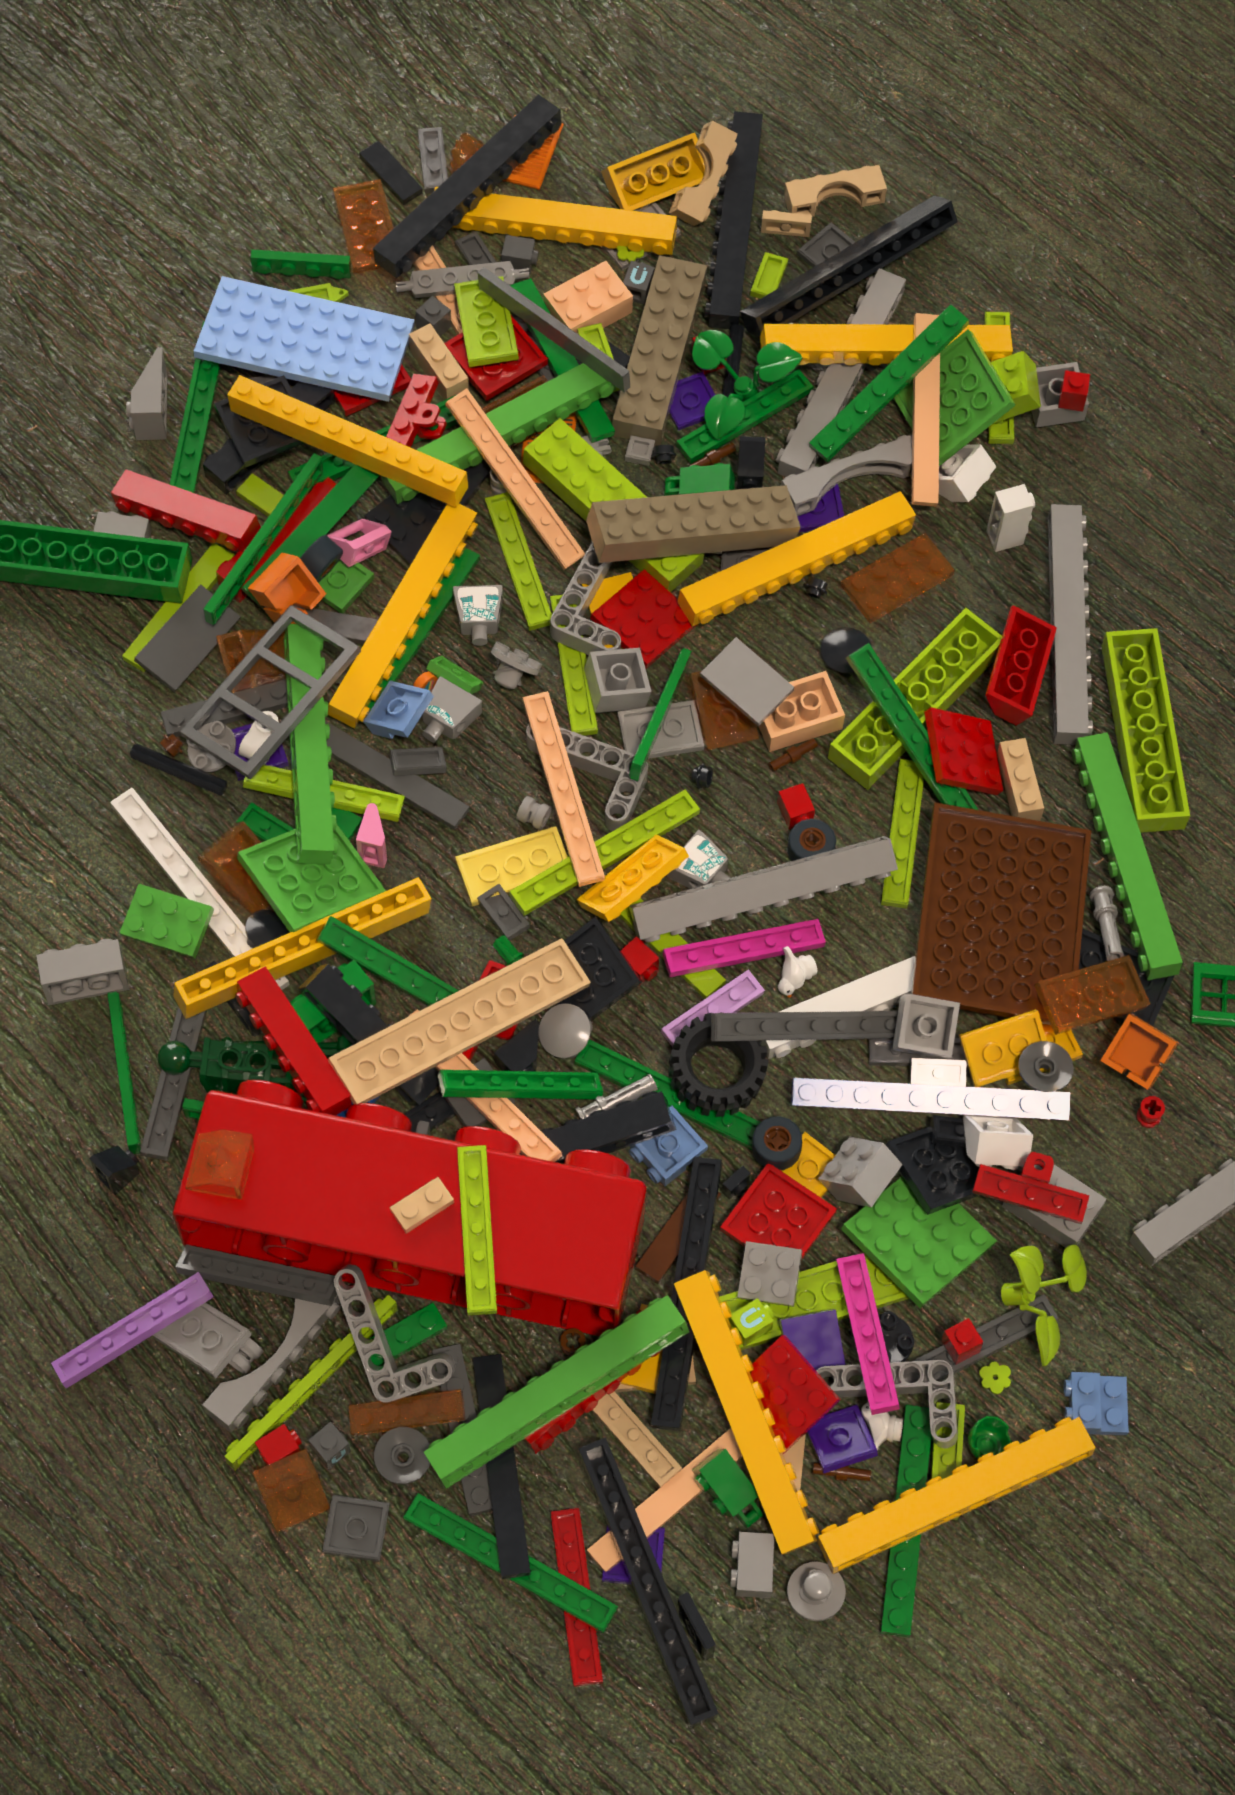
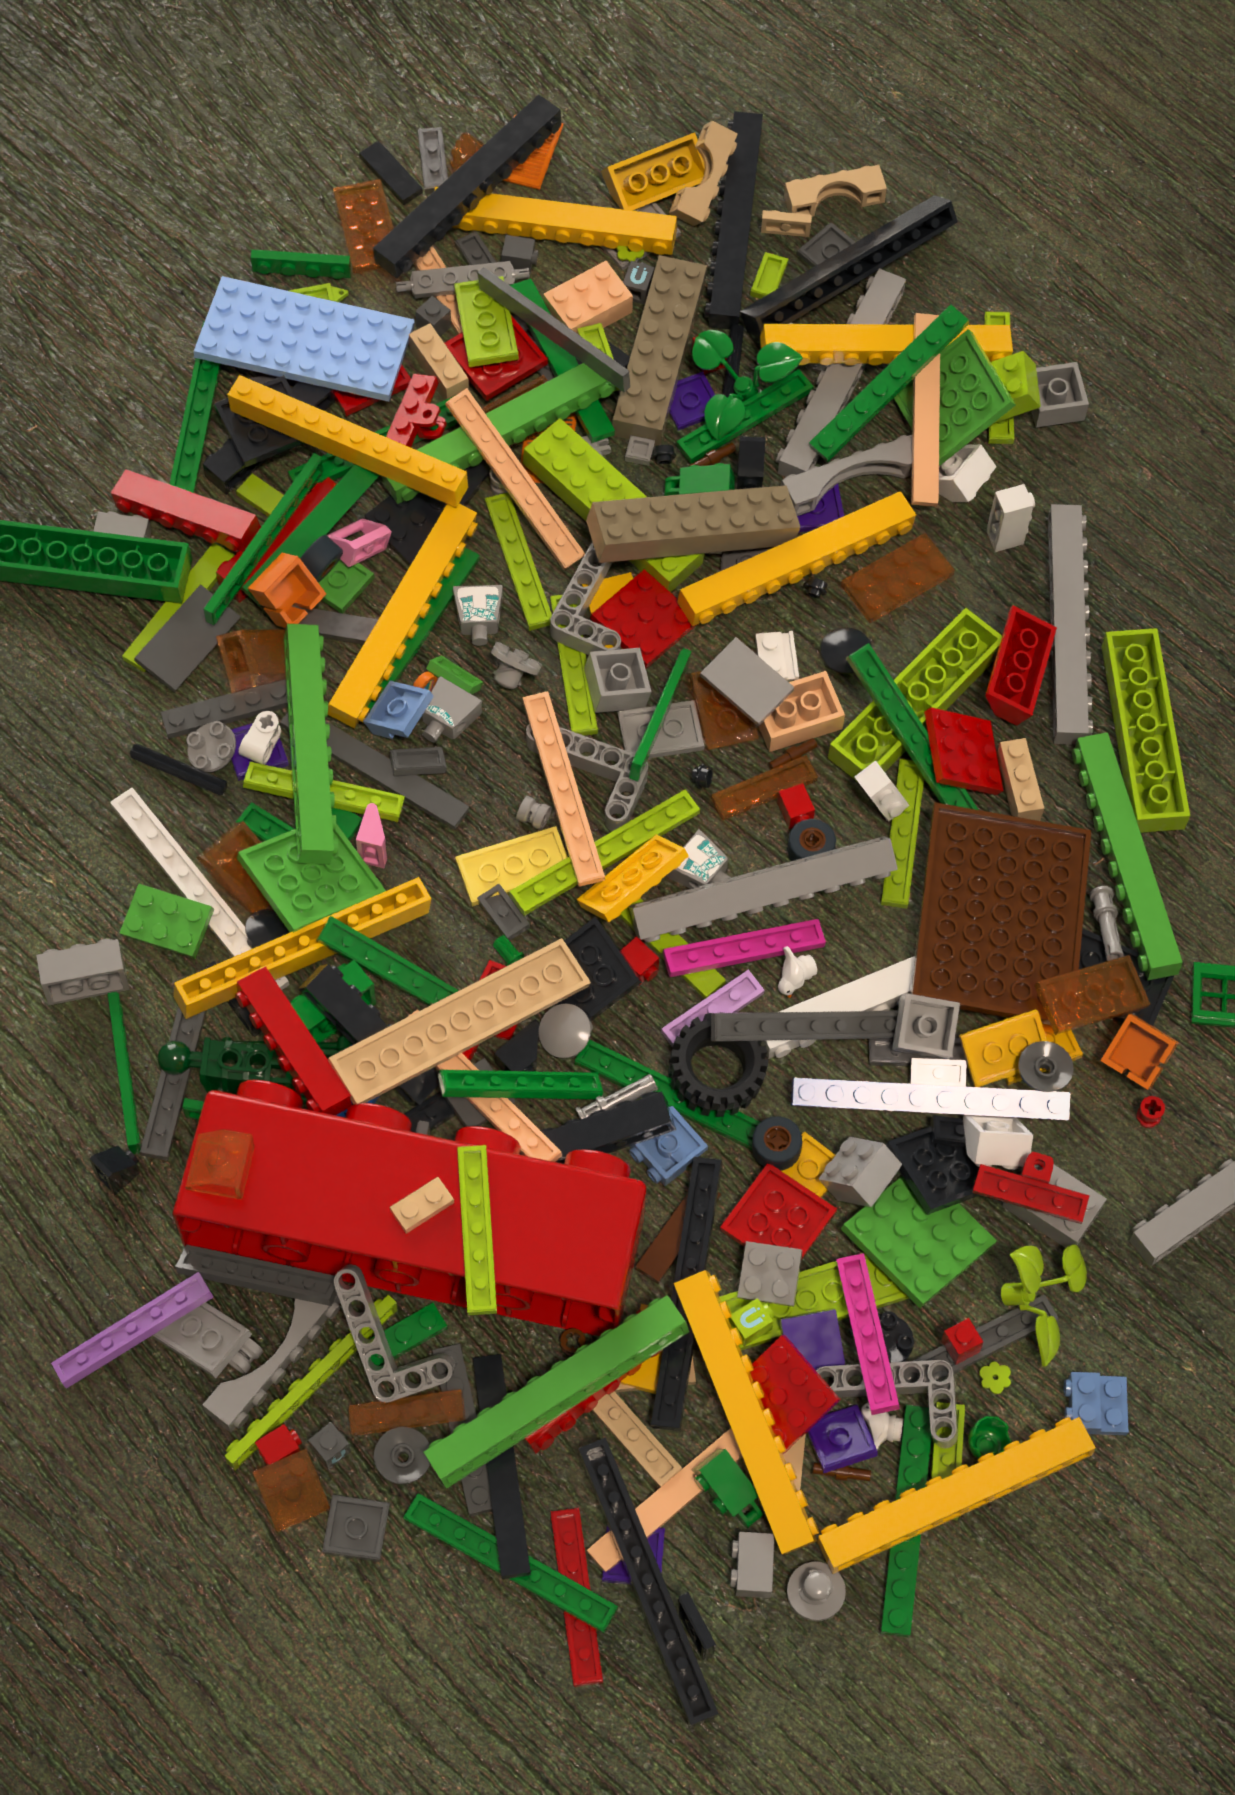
light grey slope [126,347,168,440] -> none
reddish brown plate [159,733,184,757] -> none
dark grey door [179,605,361,780] -> none
black plate [722,1166,751,1200] -> none
red brick [1058,370,1090,412] -> none
none -> clear orange plate [711,755,818,821]
none -> white plate [755,631,799,681]
none -> white brick [855,761,910,822]

